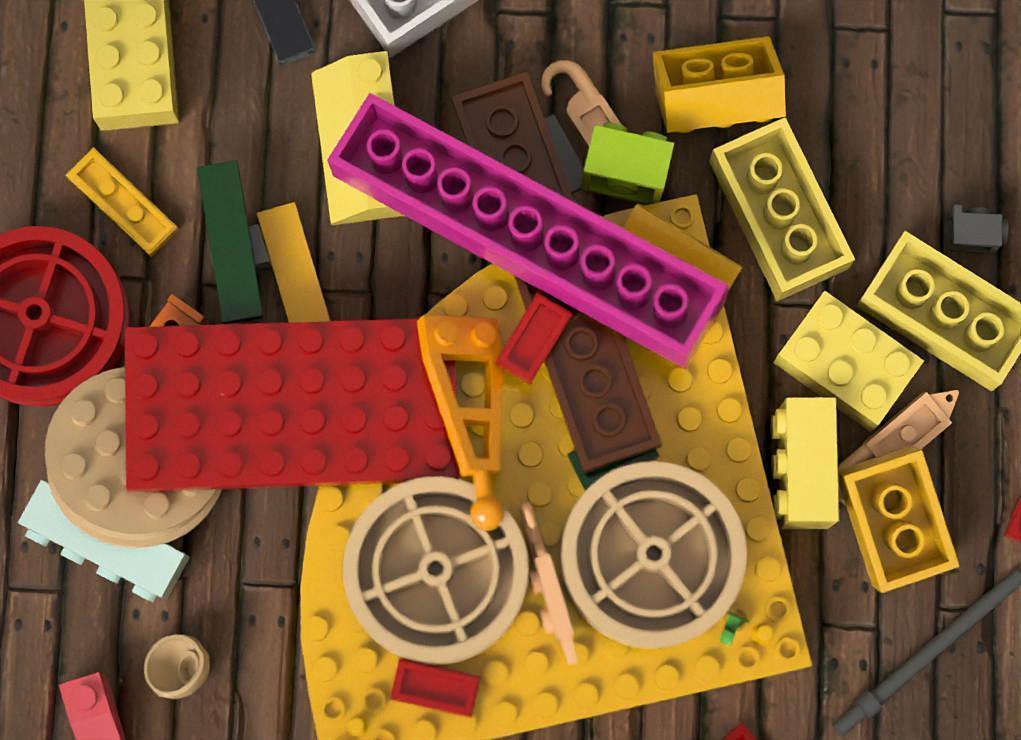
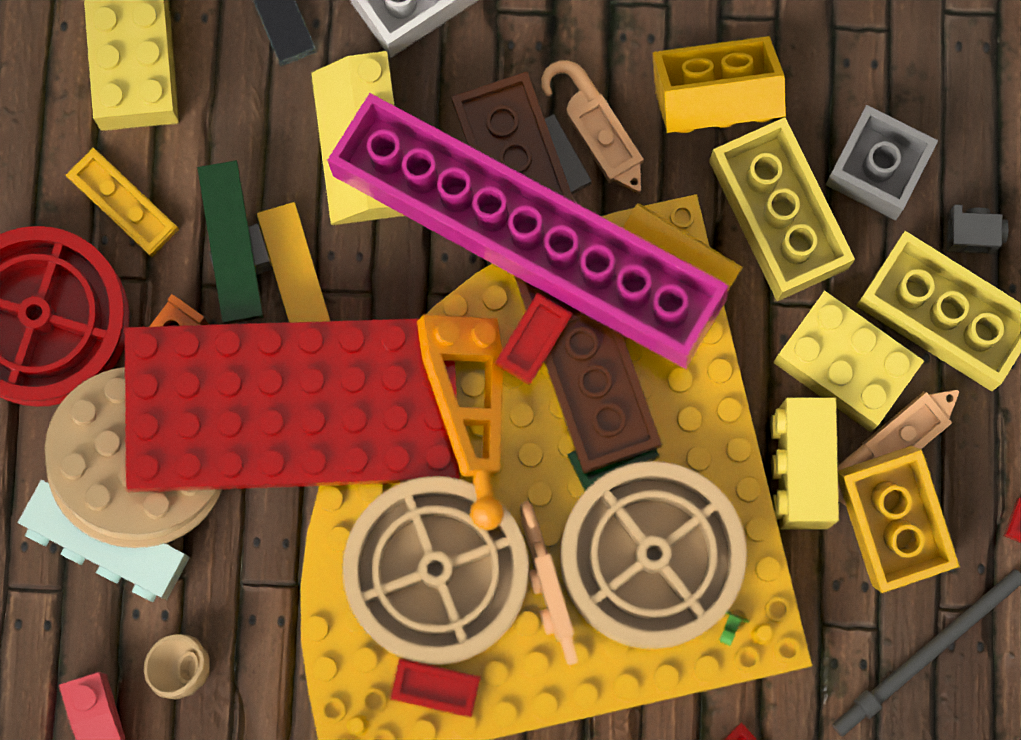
lime brick [581,122,674,205] -> none
none -> light grey brick [825,105,938,221]

